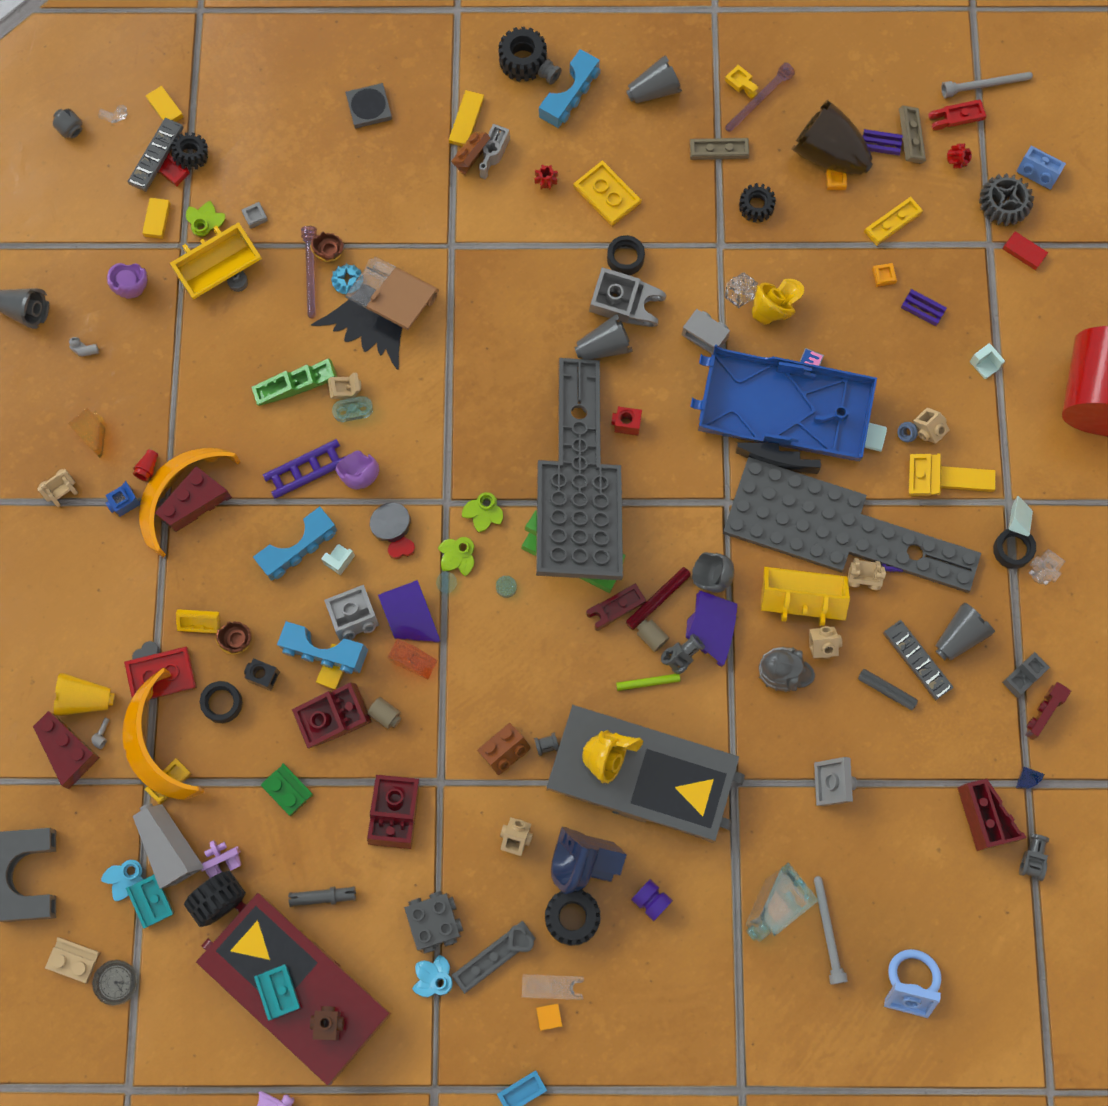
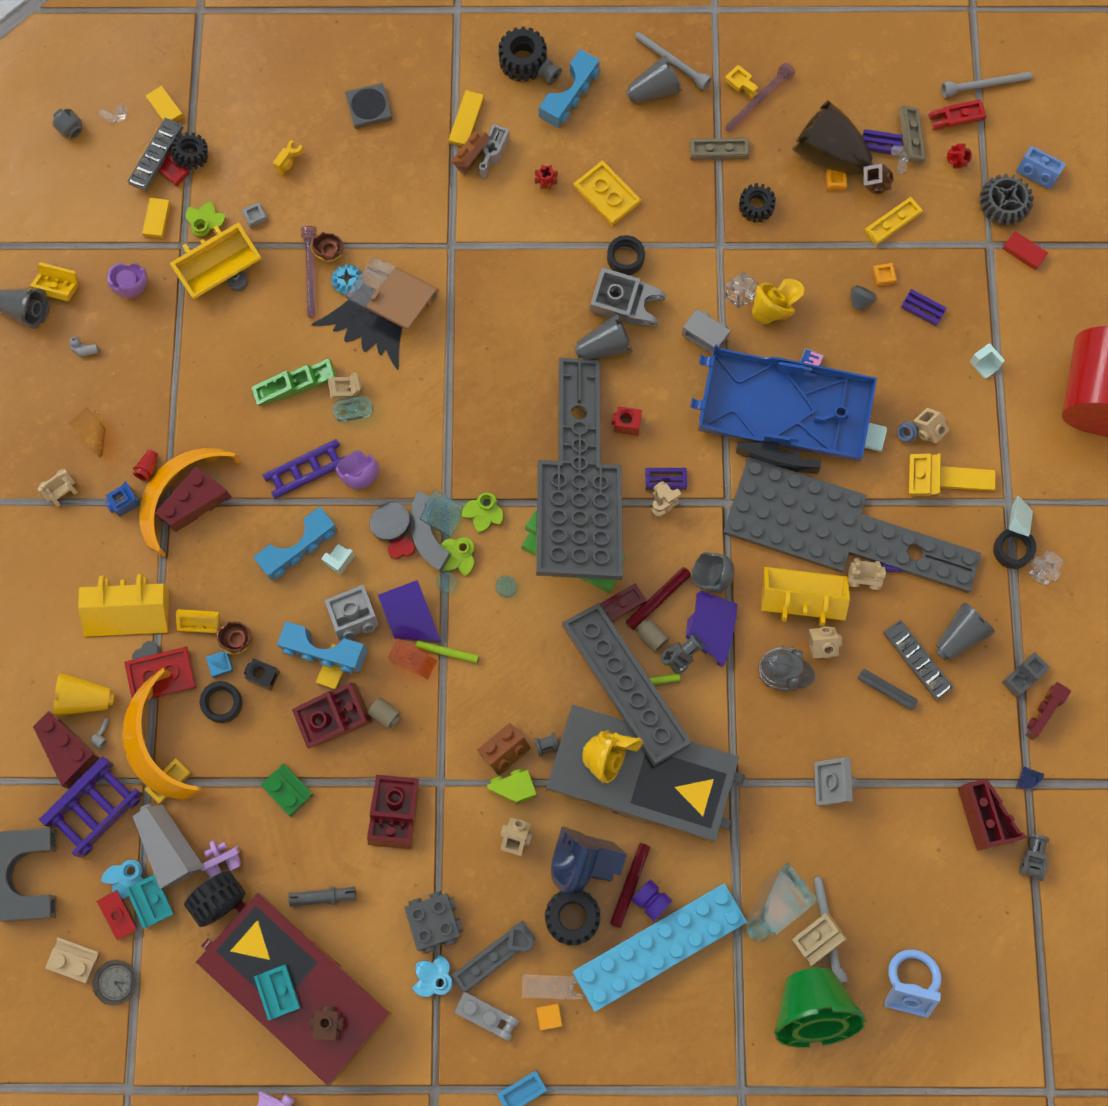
none -> yellow bracket [30,262,78,301]
none -> dark purple fence [39,756,143,858]
none -> yellow piece [78,574,169,637]
none -> red plate [96,890,138,940]
none -> dark azure tile [206,651,233,678]
none -> yellow plate [273,140,303,176]
none -> tile [410,491,451,572]
none -> lime bar [415,640,479,663]
none -> clear light blue piece [420,490,464,537]
none -> light grey plate [454,992,519,1041]
none -> lime slope [487,769,537,804]
none -> dark grey plate [562,603,692,766]
none -> medium azure plate [572,883,747,1012]
none -> dark red axle [610,843,650,928]
none -> light grey piece [635,32,712,91]
none -> dark purple tile [645,468,687,490]
none -> tan piece [652,481,681,517]
none -> green cone [775,968,866,1048]
none -> tan plate [792,913,848,966]
none -> dark grey cone [850,285,877,311]
none -> reddish brown brick [863,163,894,194]
none -> clear arm [891,144,908,174]

